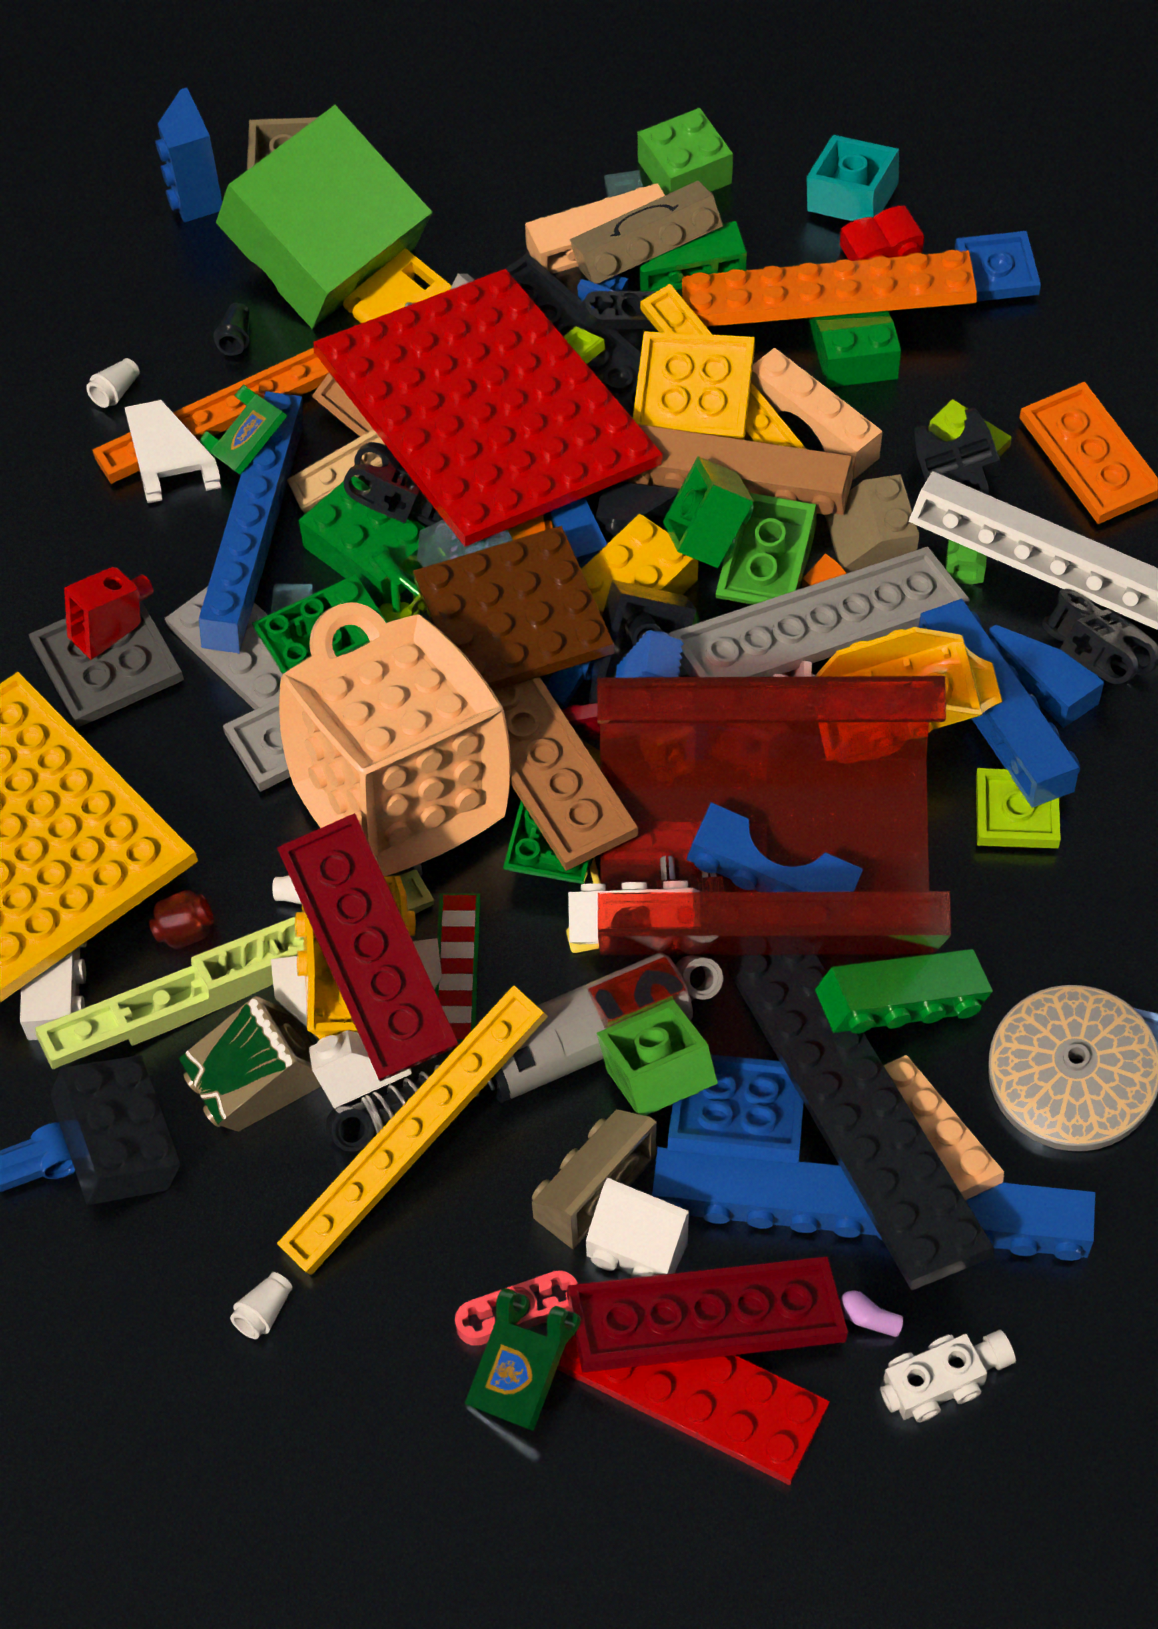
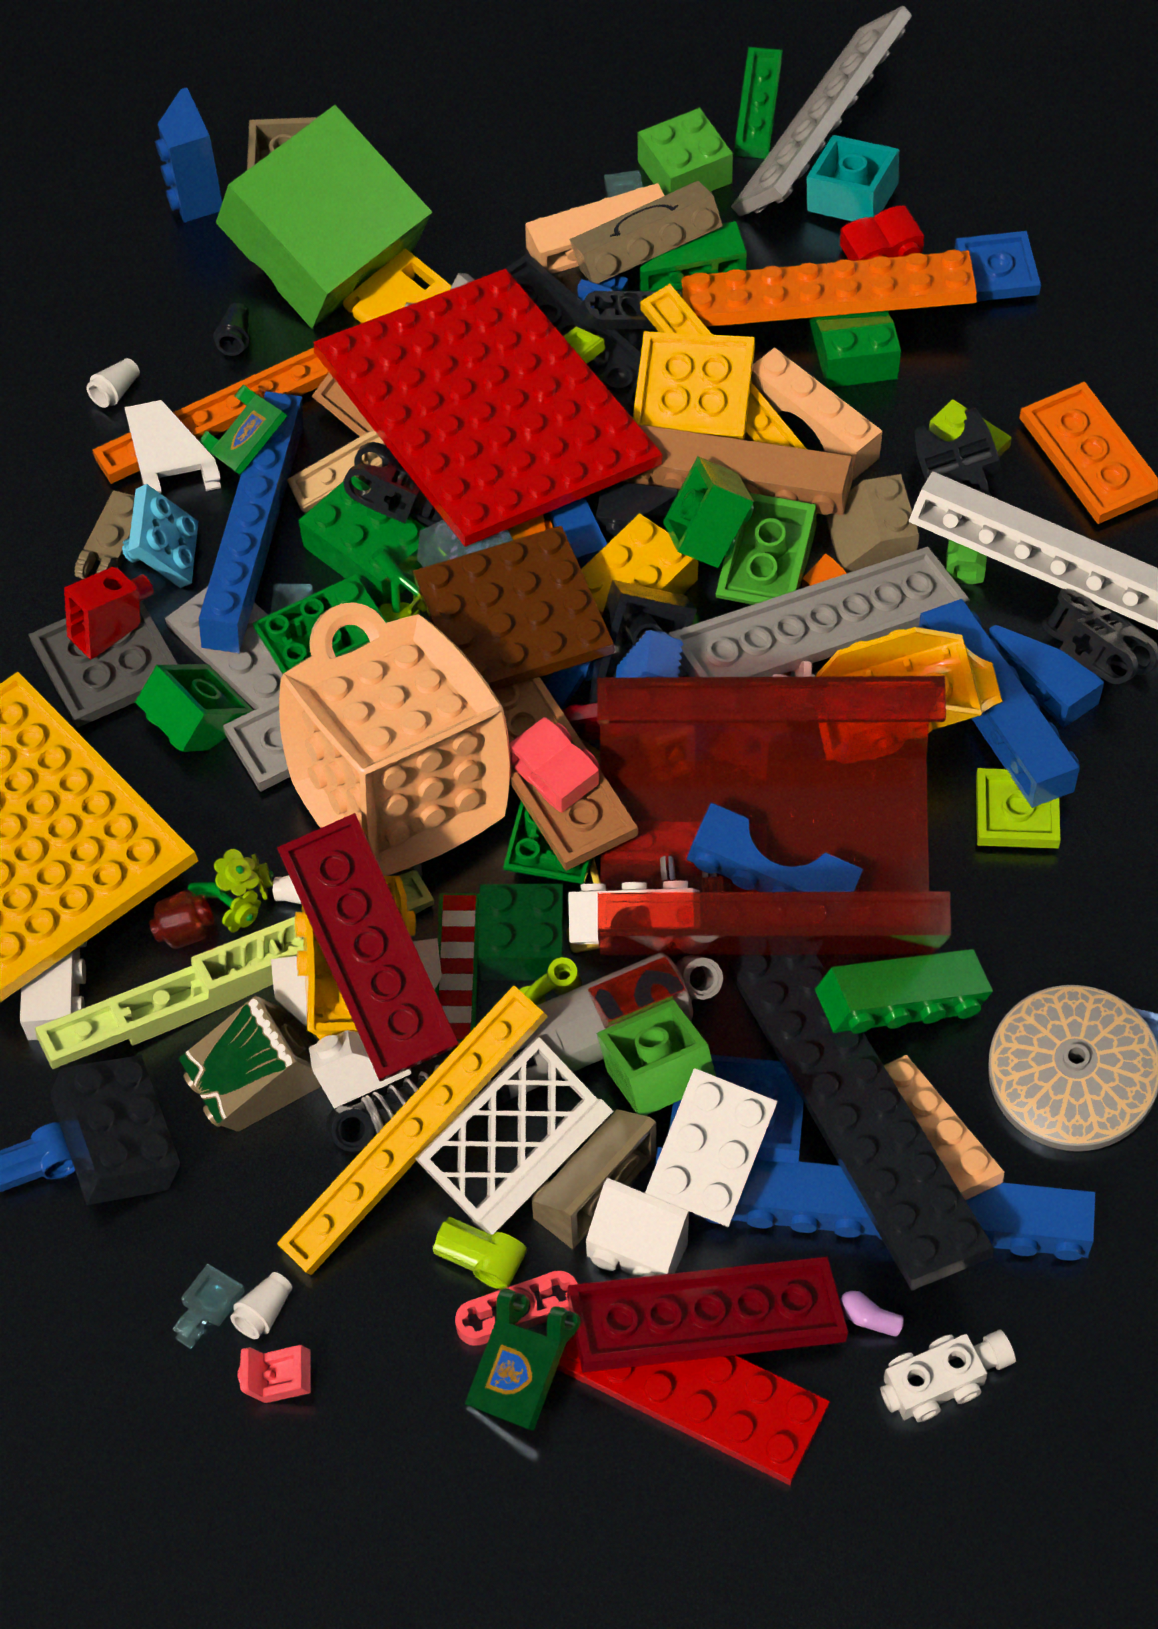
none -> dark tan hinge [74,490,135,579]
none -> medium azure plate [122,484,199,588]
none -> green slope [135,664,254,752]
none -> clear light blue plate [173,1263,245,1349]
none -> lime plant [188,849,274,933]
none -> coral bracket [238,1345,311,1403]
none -> white fence [415,1037,613,1235]
none -> lime piece [433,1216,527,1290]
none -> dark green brick [478,884,564,981]
none -> coral brick [509,717,599,813]
none -> lime plant [520,957,582,1006]
none -> white brick [645,1068,778,1227]
none -> light grey plate [731,6,912,217]
none -> green tile [734,47,782,159]

